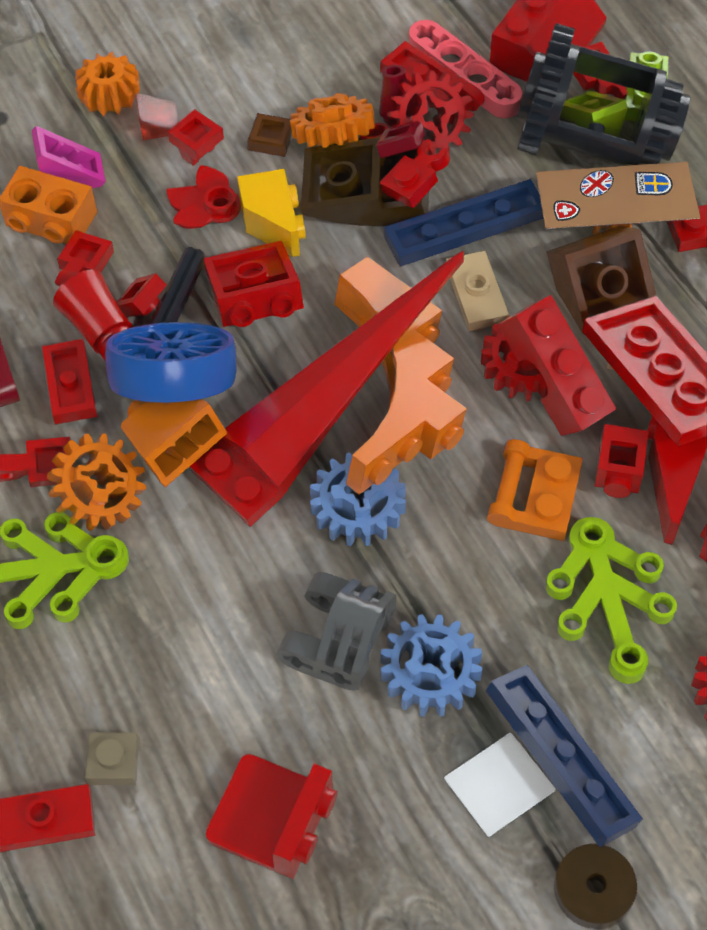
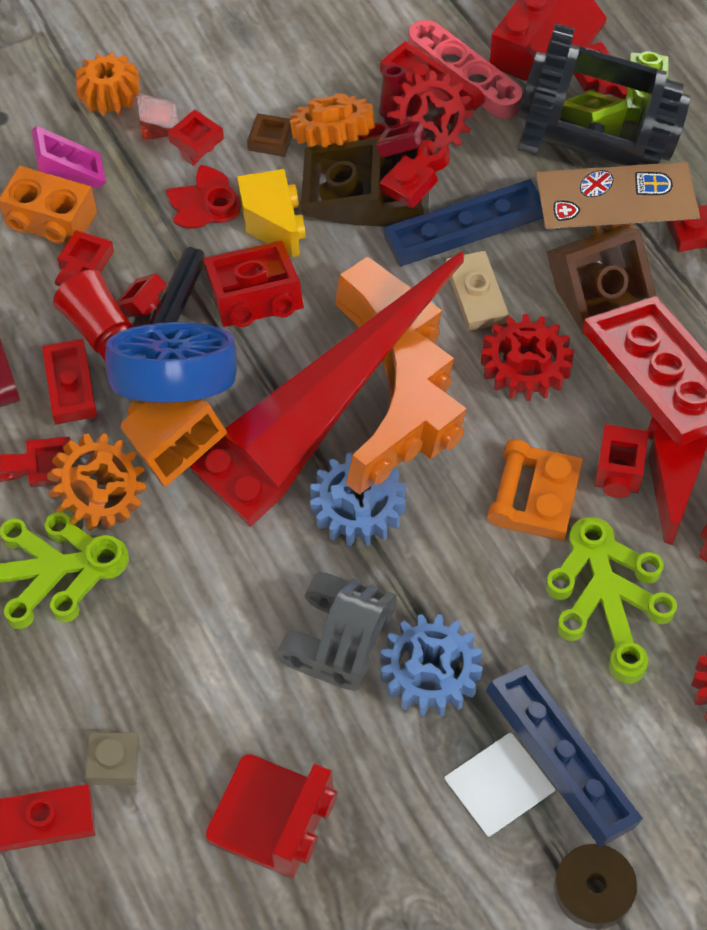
red arch [497,295,616,436] -> none

